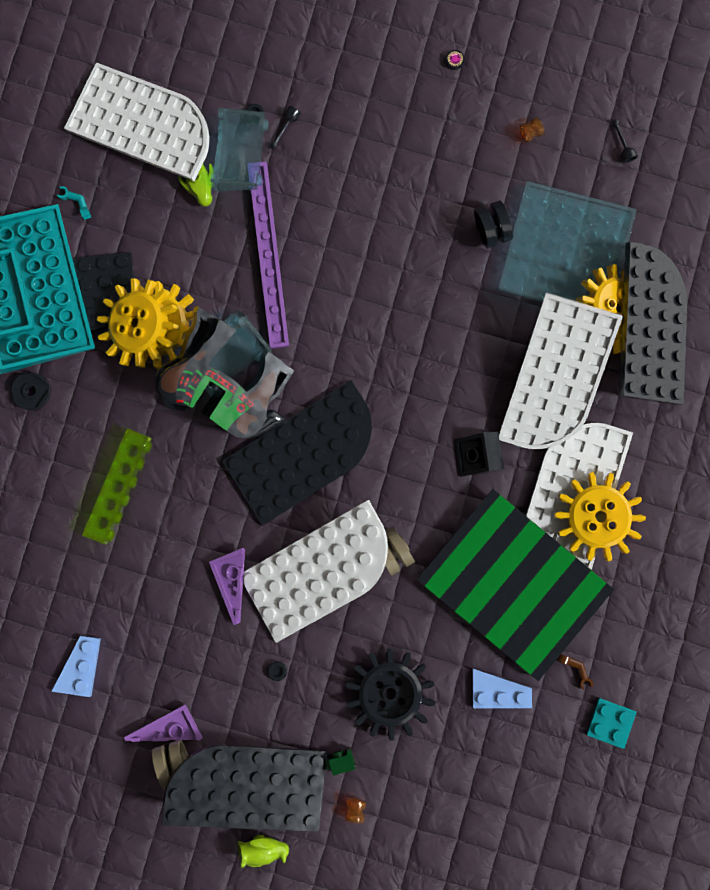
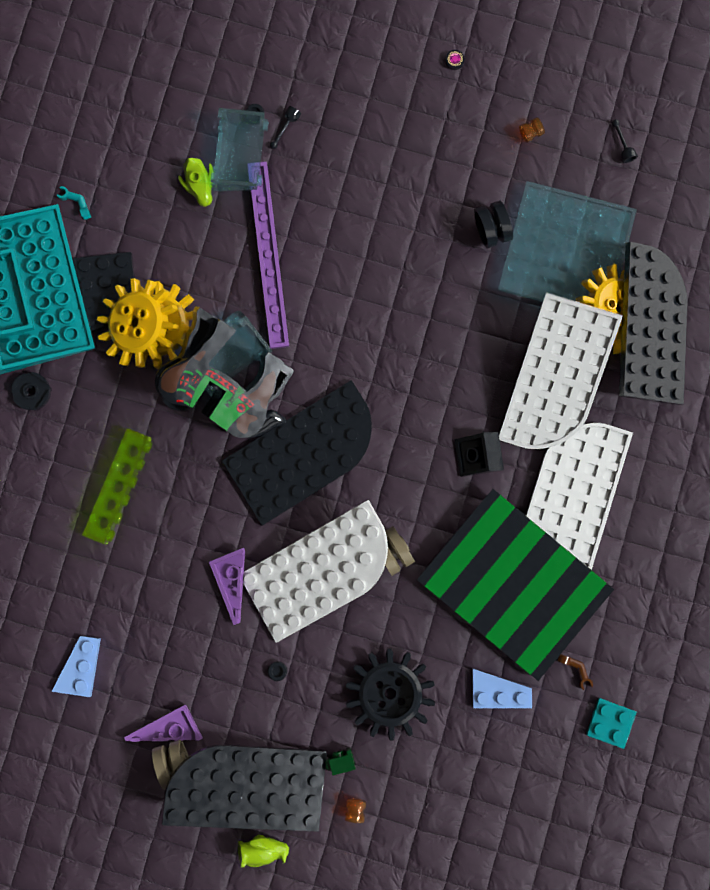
white plate [64,63,209,181] -> none
yellow gear [554,472,646,561] -> none

